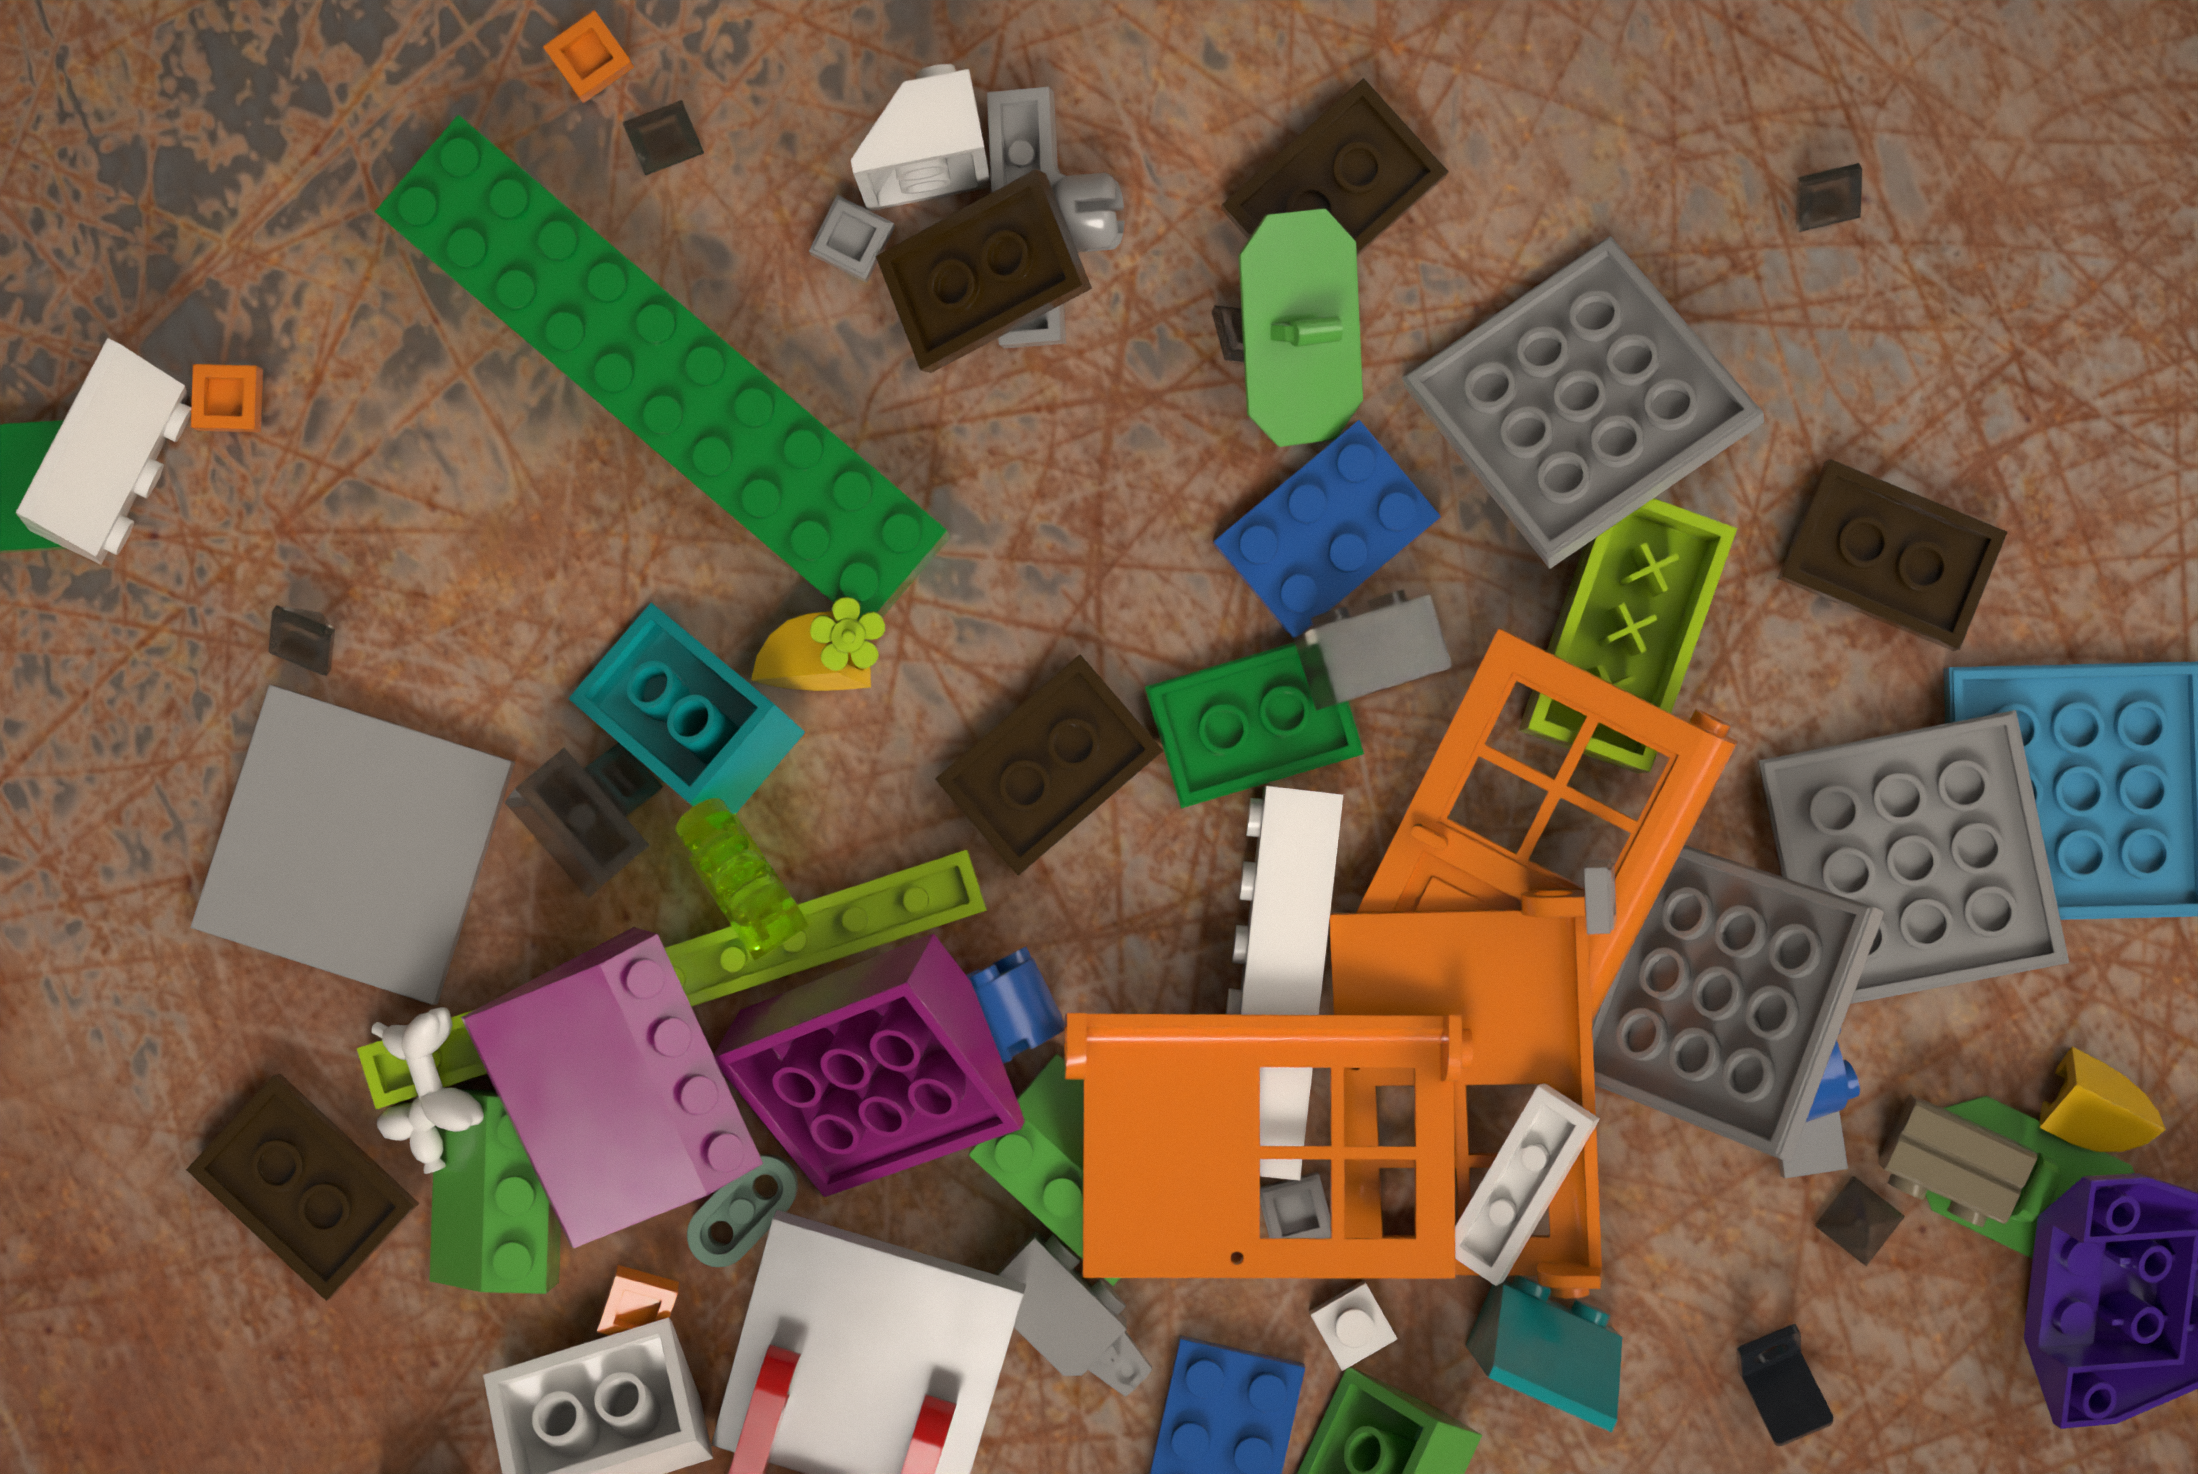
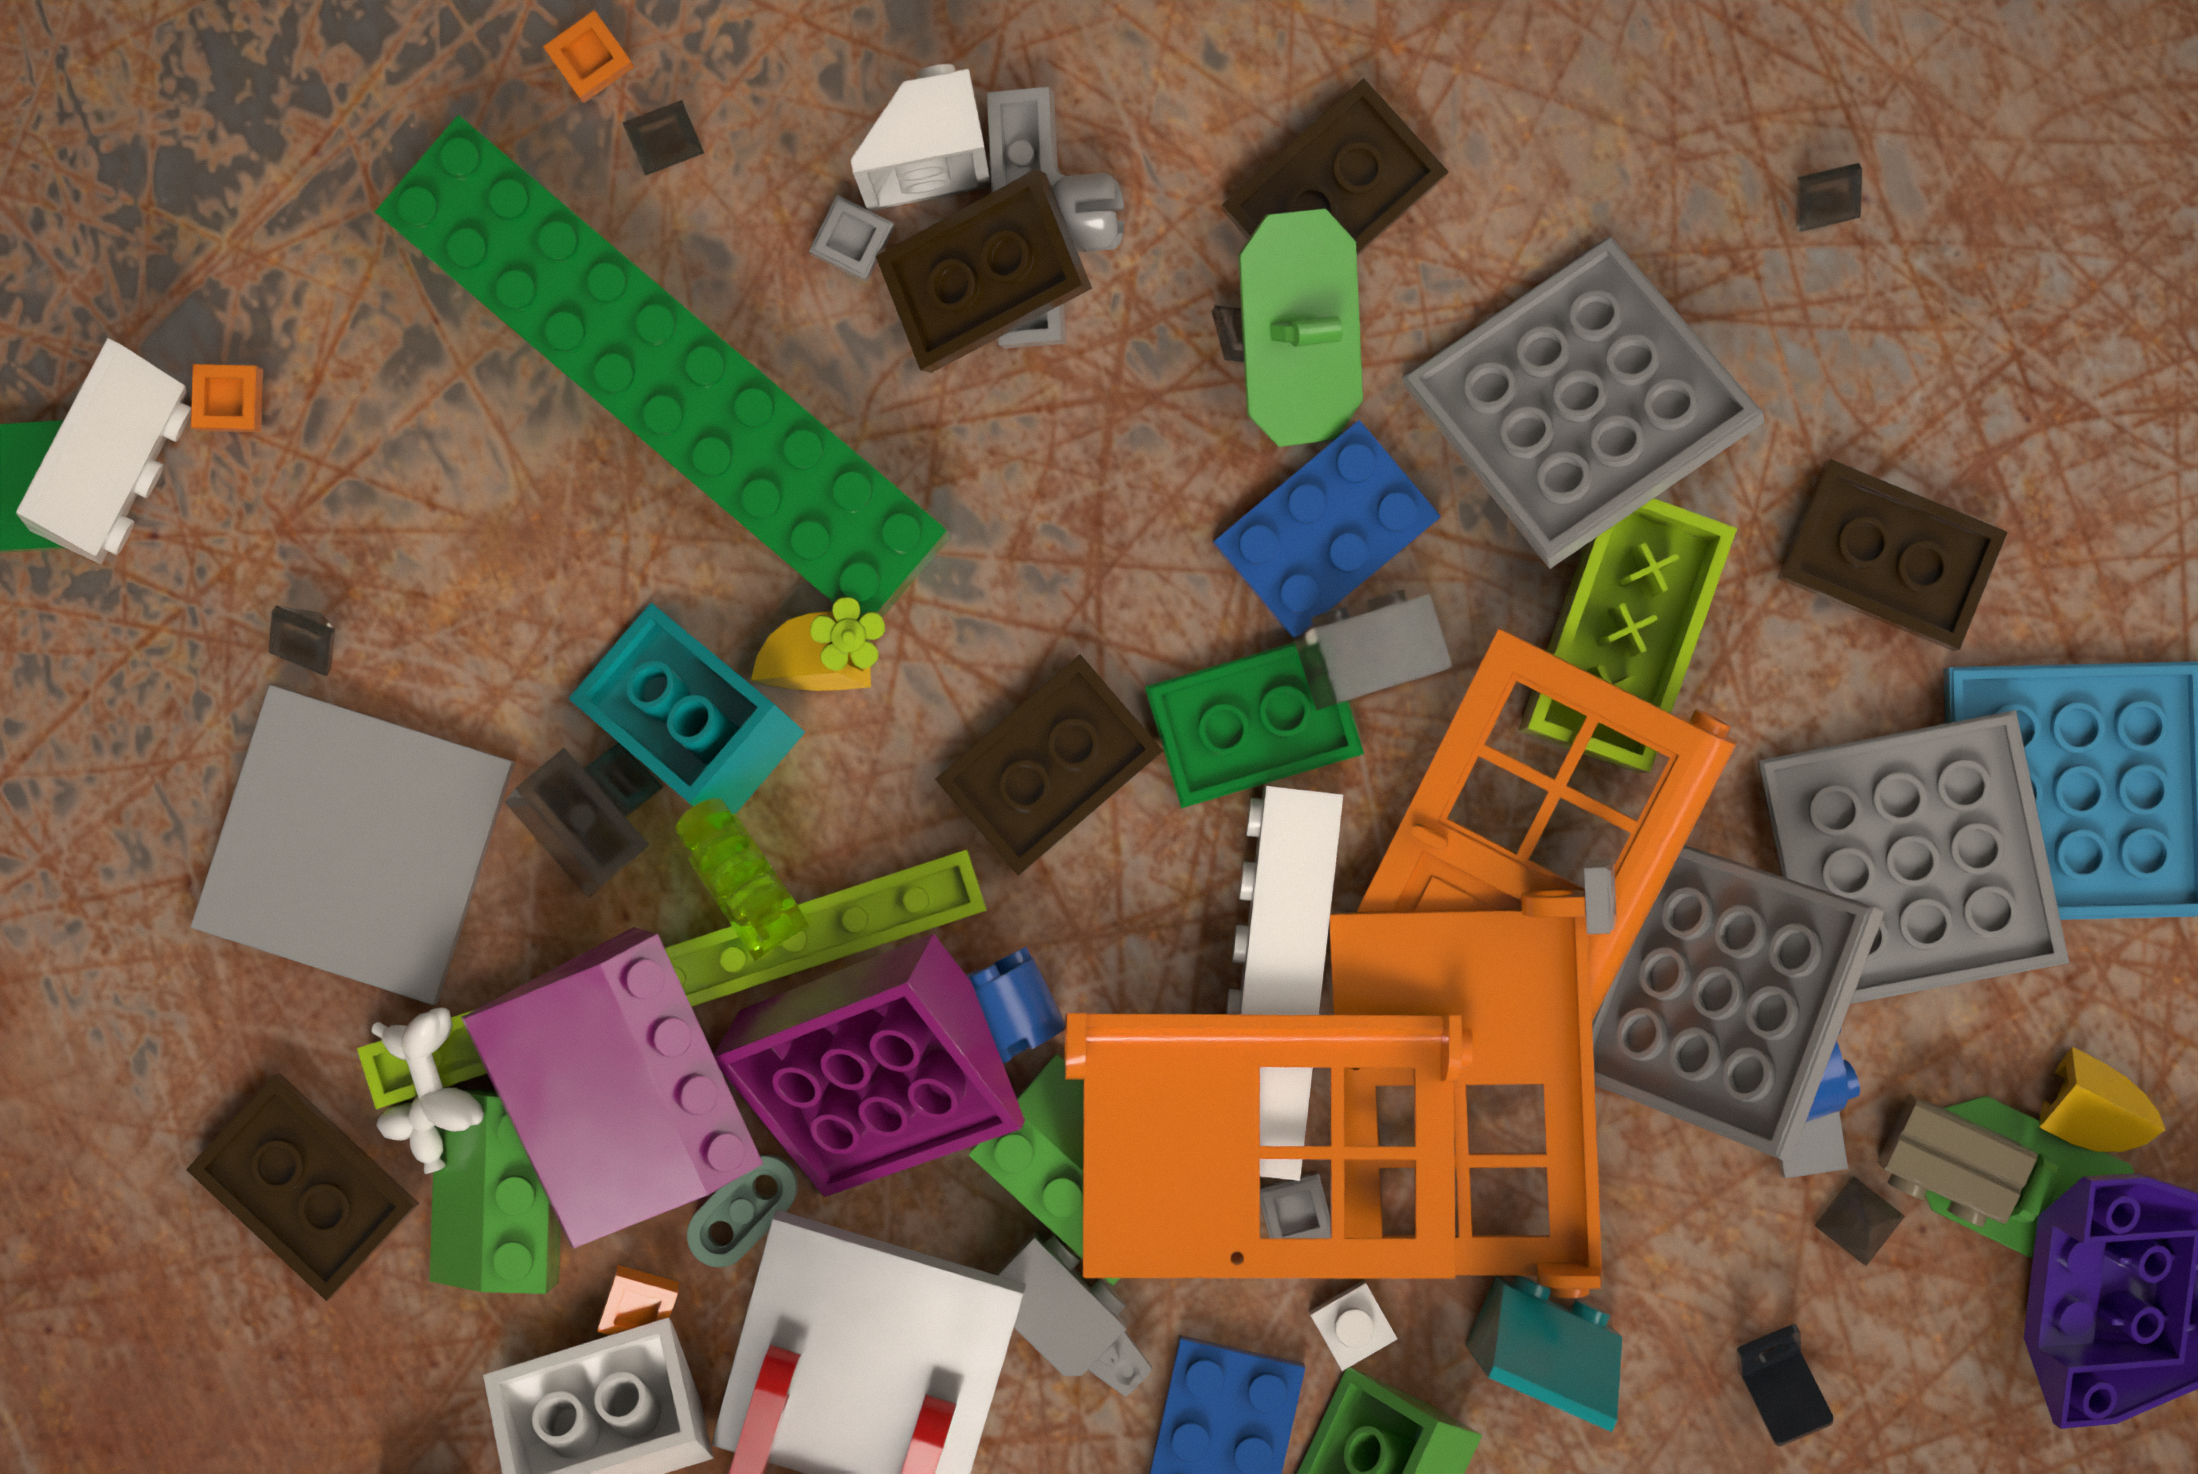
white plate [1455,1083,1600,1286] -> none

